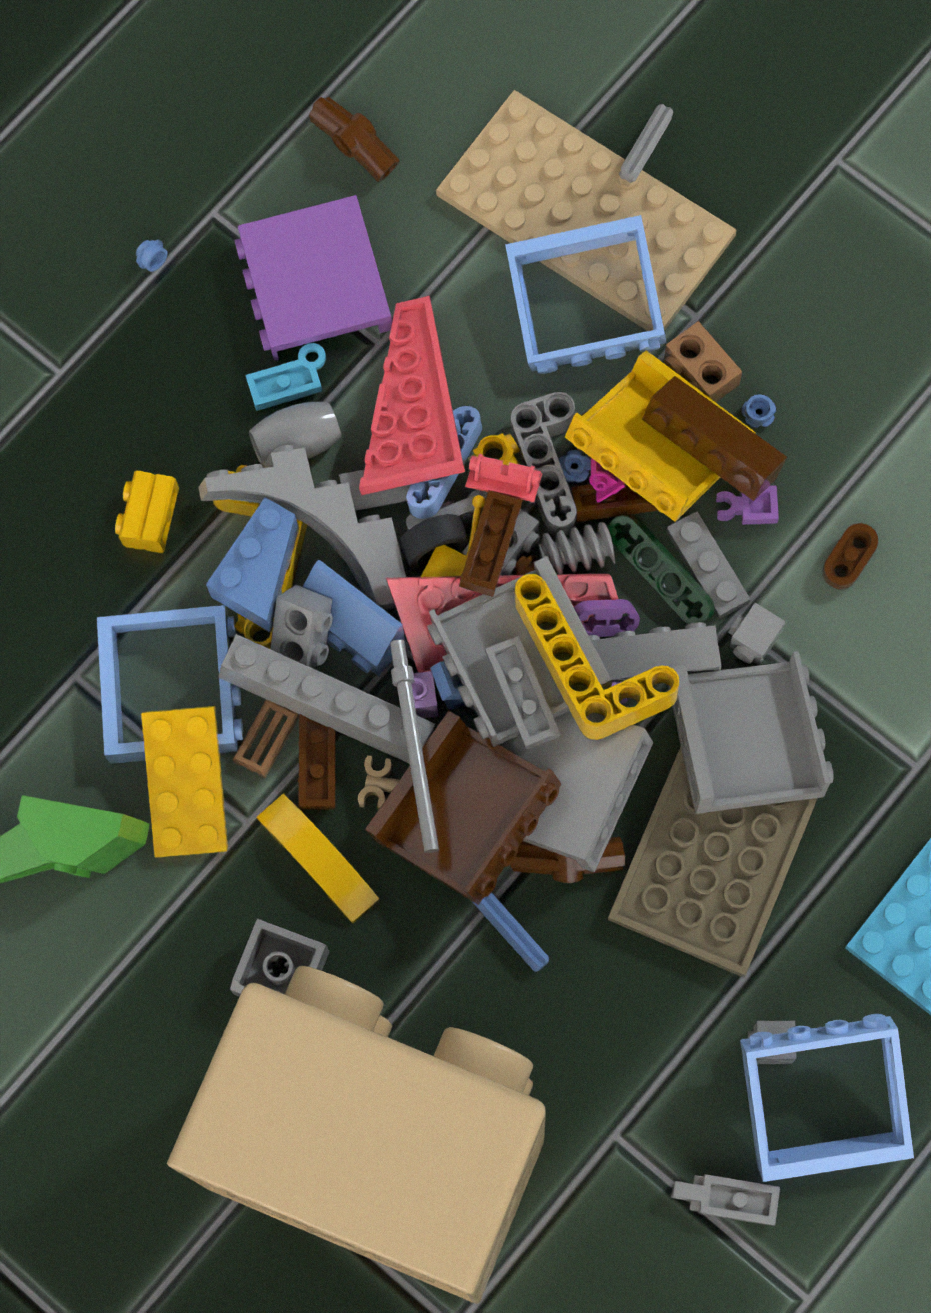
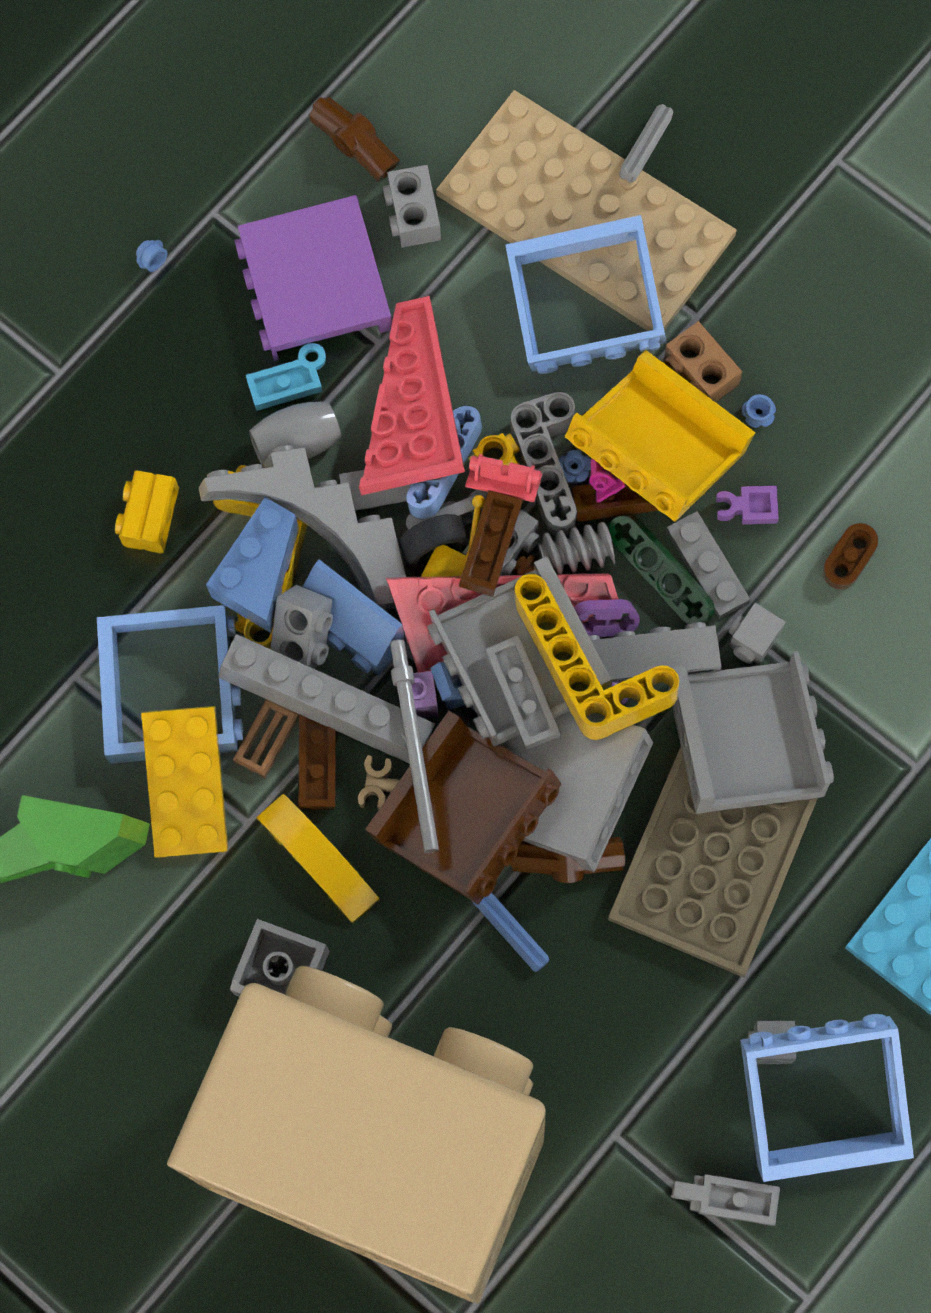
reddish brown brick [642,376,787,501] -> none
none -> light grey brick [383,165,441,248]

